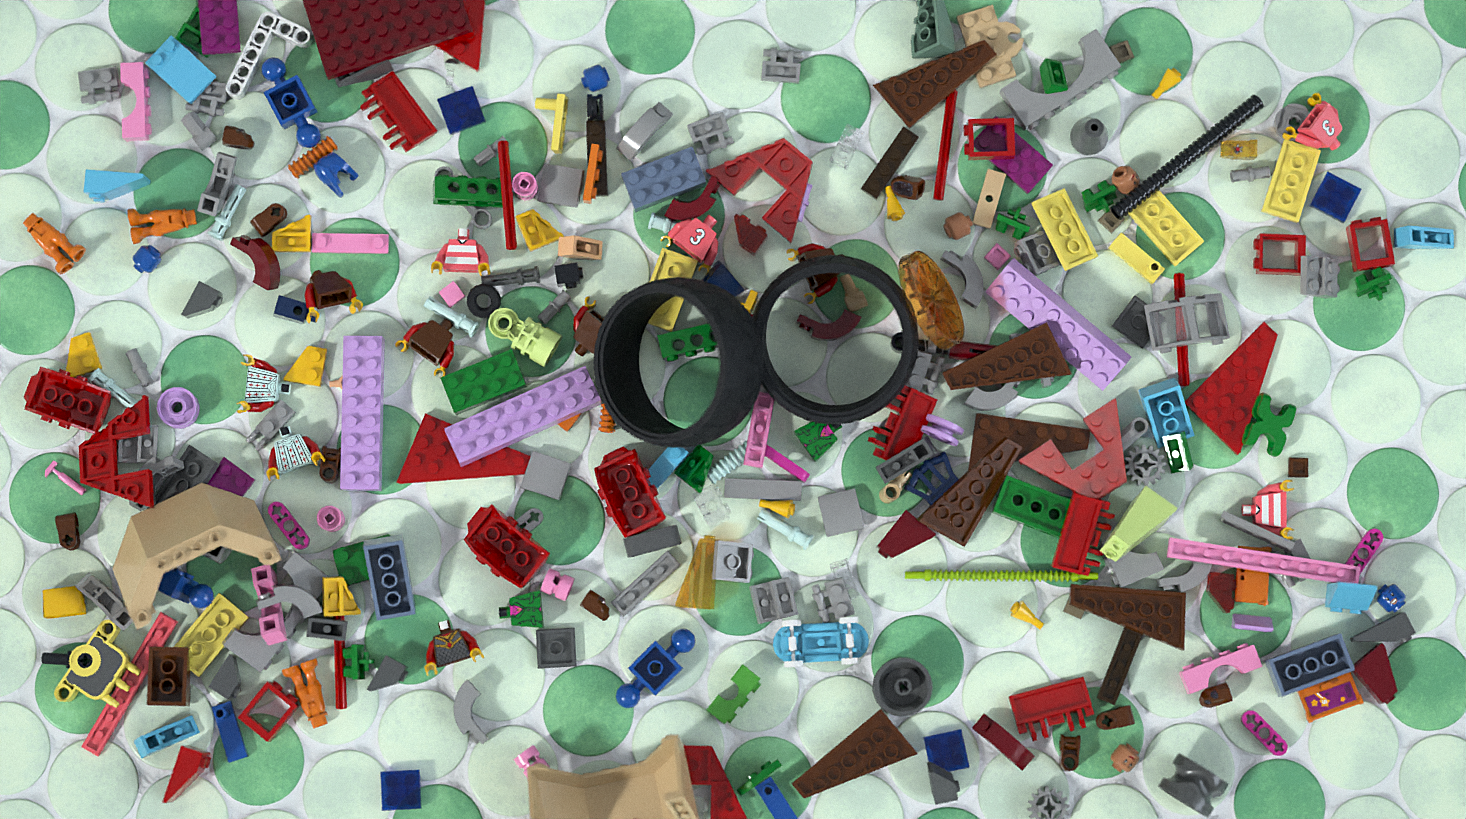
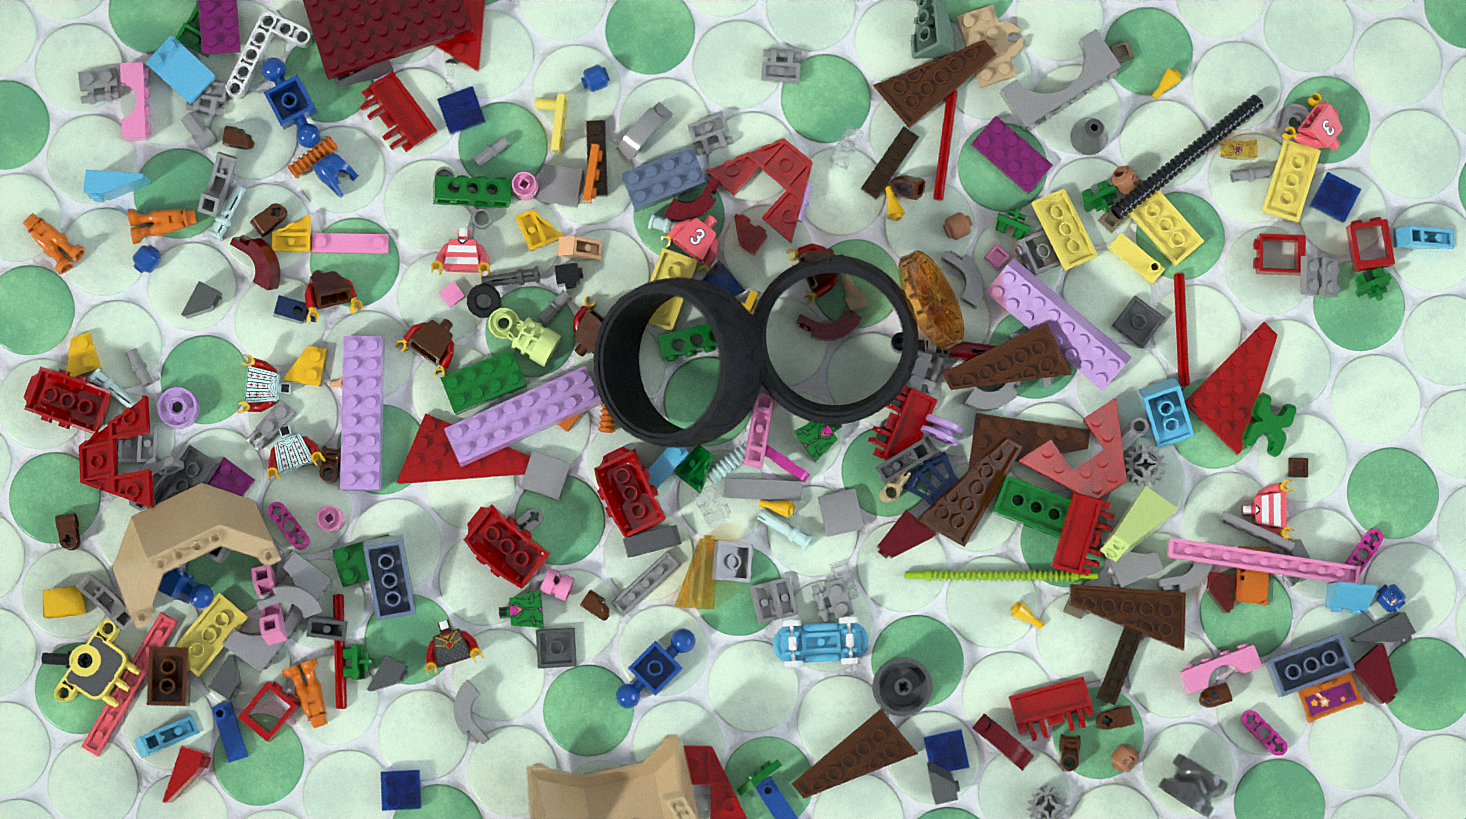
bright pink piece [45,460,86,495] -> none
yellow wing [322,576,361,617] -> none
light aqua pin [424,296,480,337] -> none
red axle [497,140,517,250] -> none
bright pink wheel [514,745,550,778] -> none
black wheel [587,94,603,121] -> none
bright green arch [706,664,761,724] -> none
red window [963,118,1015,160] -> none
tan tile [972,169,1006,229] -> none
green slope [1039,58,1068,94] -> none
window [1144,293,1230,354] -> none
green slope [1162,431,1193,474] -> none
lavender slope [1232,614,1273,632] -> none

